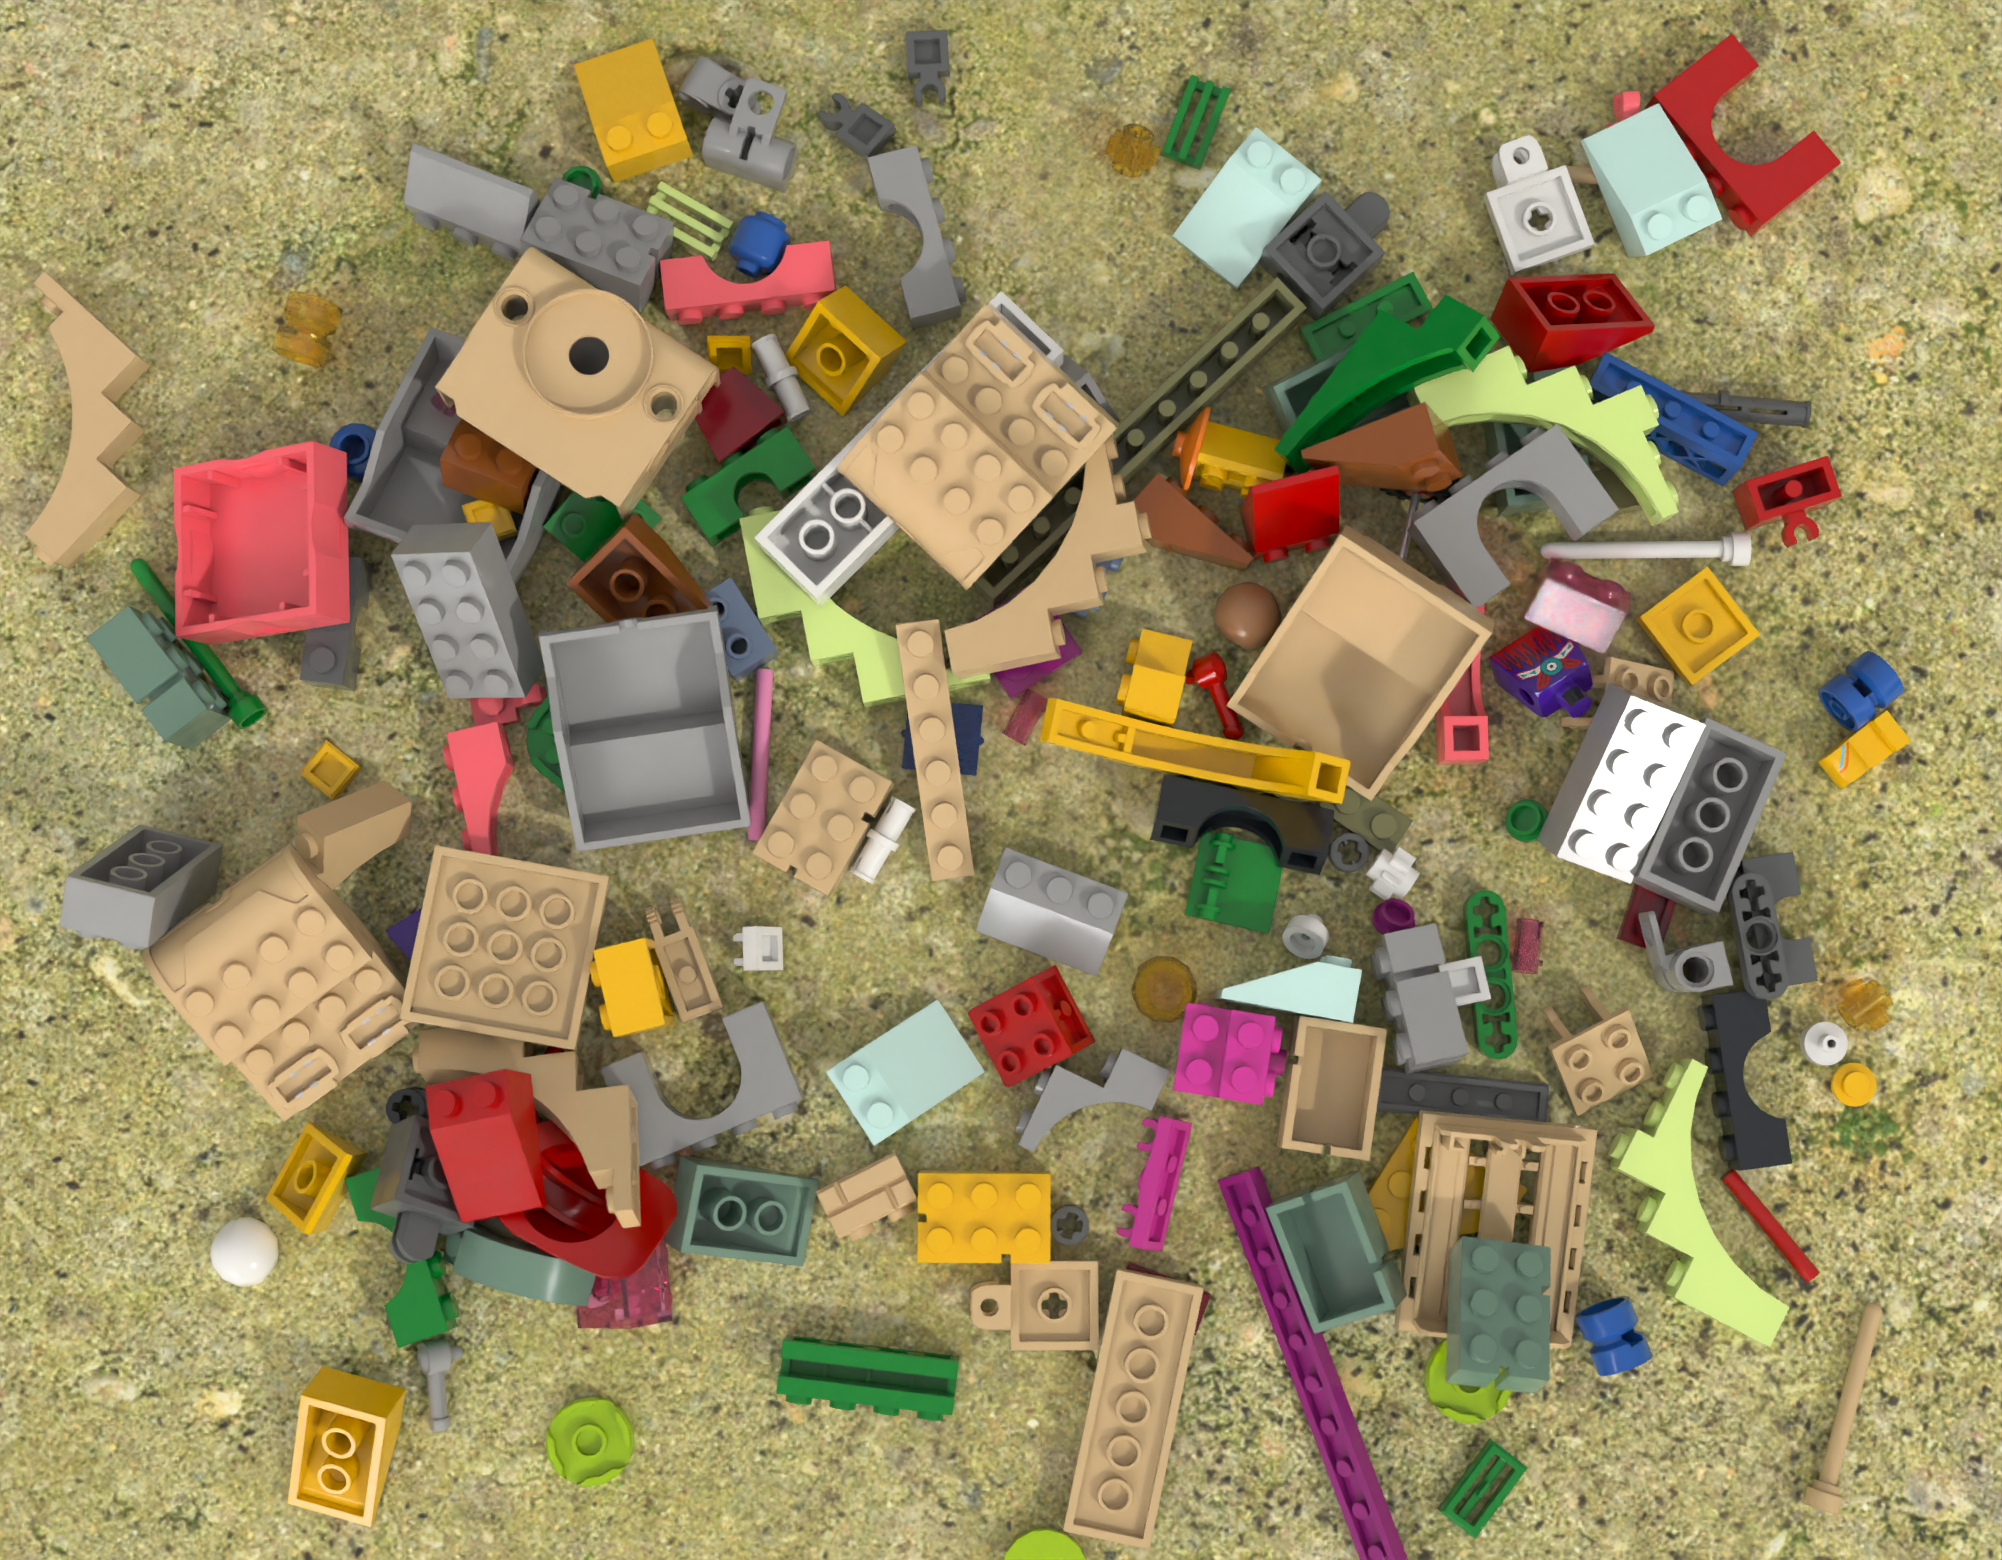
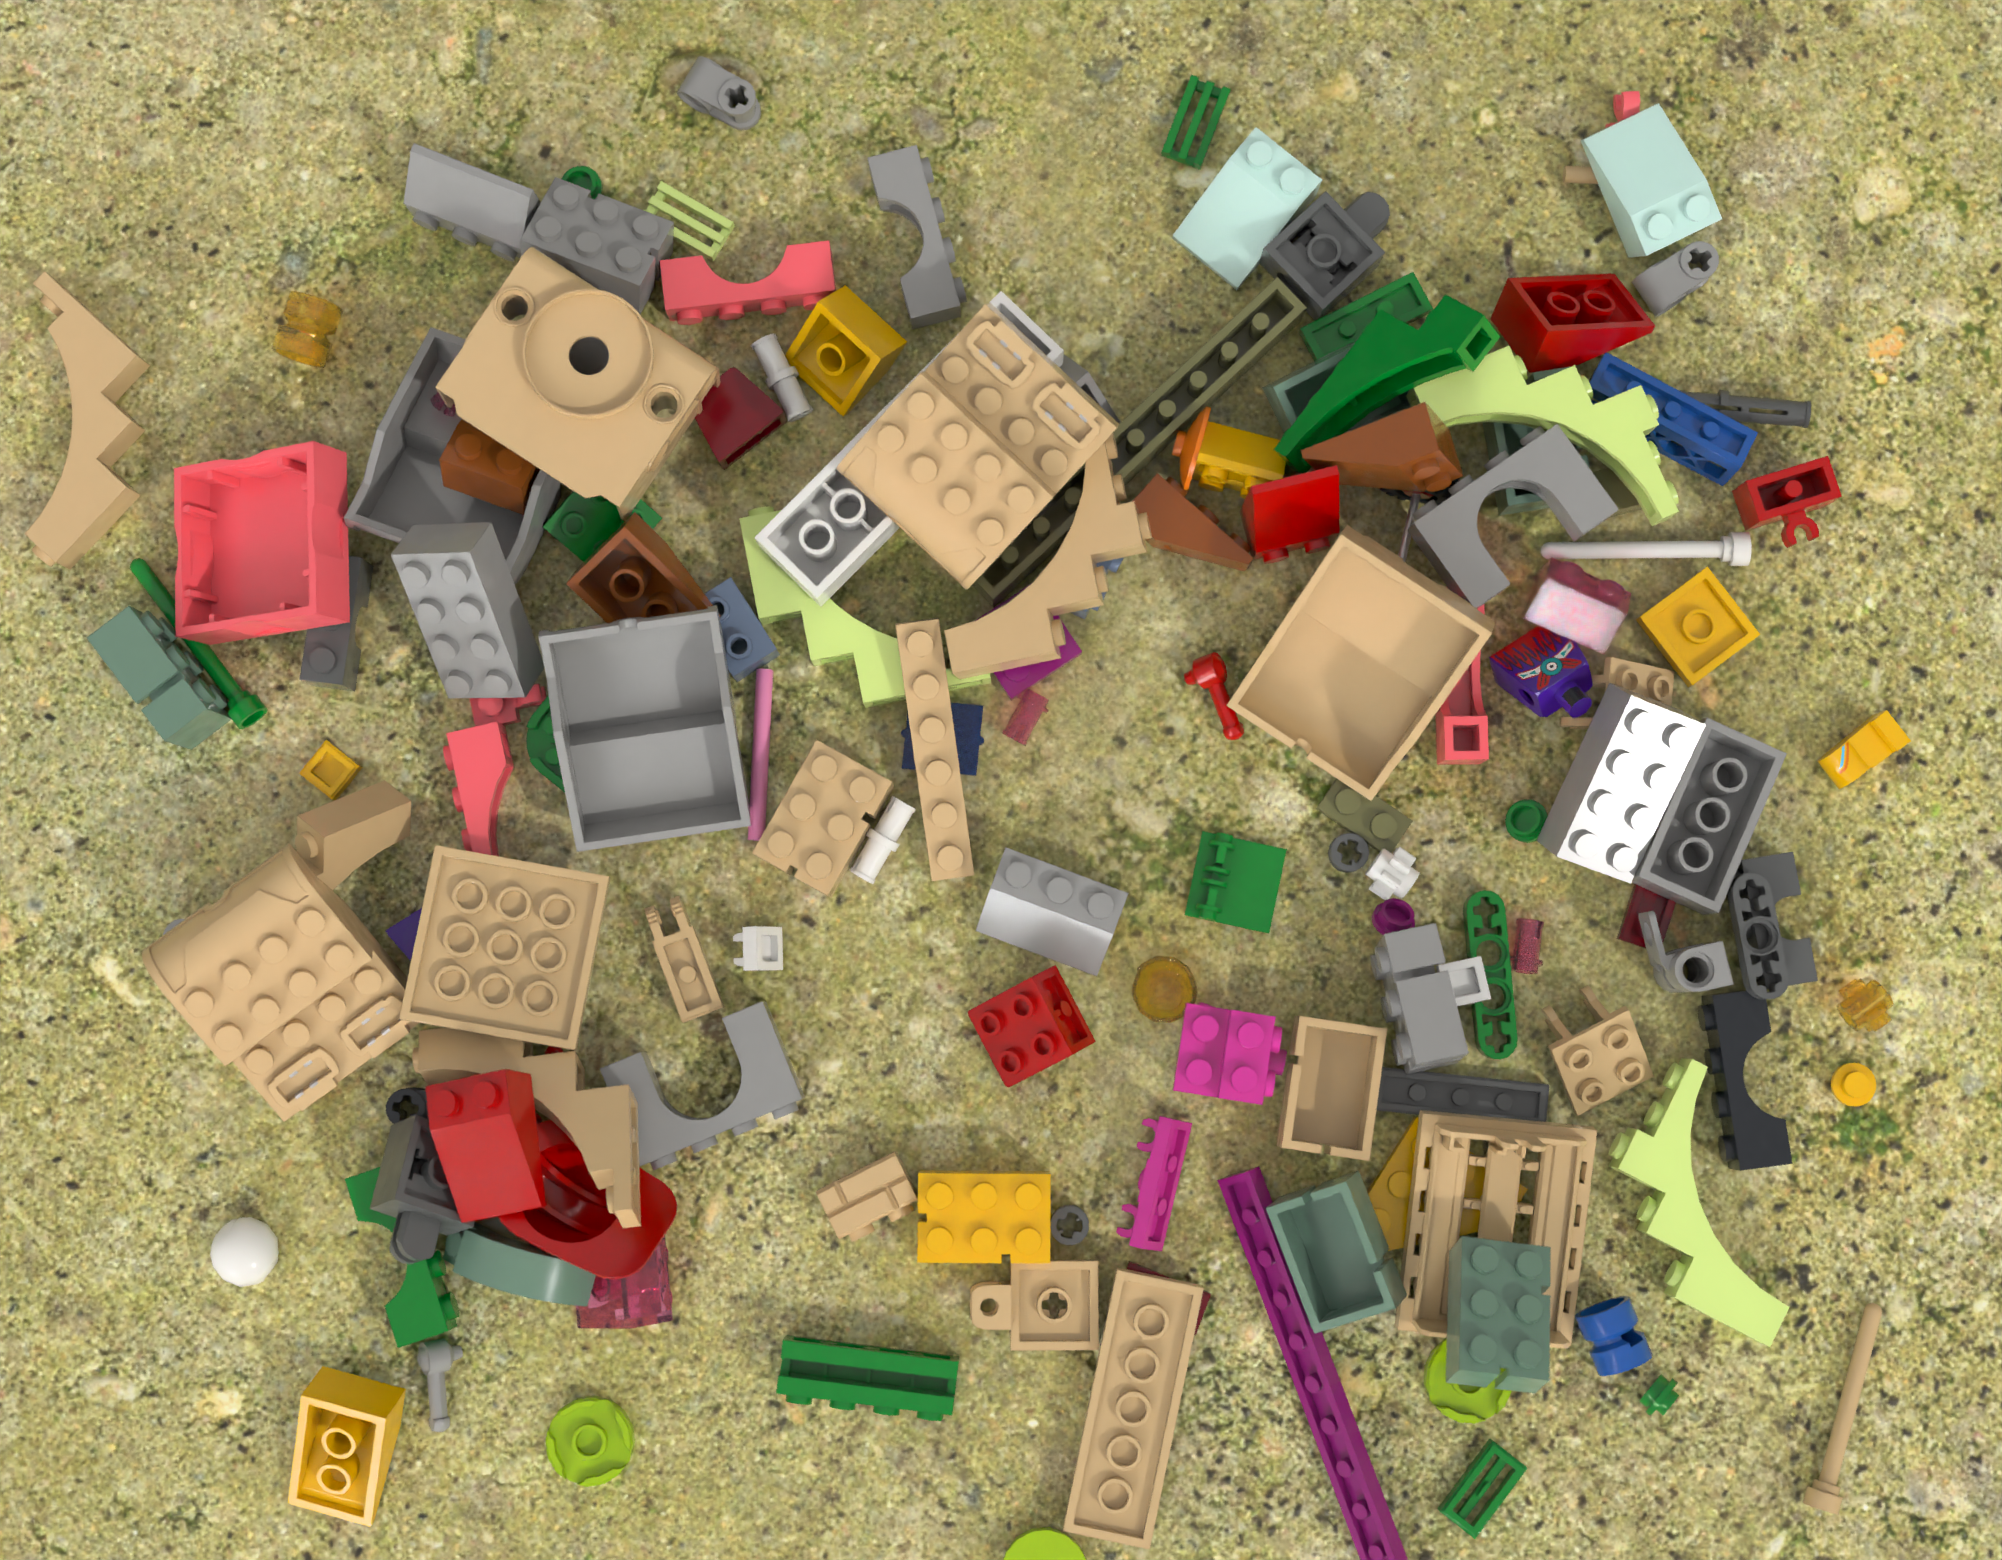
light grey brick [60,825,223,949] -> none
yellow slope [266,1122,368,1235] -> none
blue head [329,423,376,483] -> none
yellow tile [461,499,518,541] -> none
yellow slope [574,38,693,183] -> none
yellow brick [589,938,676,1037] -> none
sand green slope [664,1155,819,1266] -> none
green arch [680,426,818,547] -> none
light grey piece [702,78,799,193] -> none
yellow slope [707,336,753,375] -> none
blue head [728,211,791,279] -> none
dark grey plate [818,93,897,161] -> none
light aqua slope [826,999,985,1146] -> none
dark grey plate [905,30,950,107] -> none
light grey arch [1014,1048,1170,1152] -> none
yellow arch [1039,698,1351,804] -> none
clear yellow gear [1105,124,1161,178] -> none
yellow brick [1115,628,1193,728] -> none
black arch [1150,775,1334,875] -> none
medium nougat hair [1214,582,1282,650] -> none
light aqua slope [1215,955,1362,1023] -> none
white tile [1282,914,1329,959] -> none
white plate [1483,135,1595,276] -> none
red arch [1644,34,1841,237] -> none
red bar [1720,1169,1820,1282] -> none
white tile [1799,1022,1848,1065] -> none
blue wheel [1818,651,1904,732] -> none
none -> light grey piece [1632,241,1719,317]
none -> green plate [1639,1375,1680,1416]

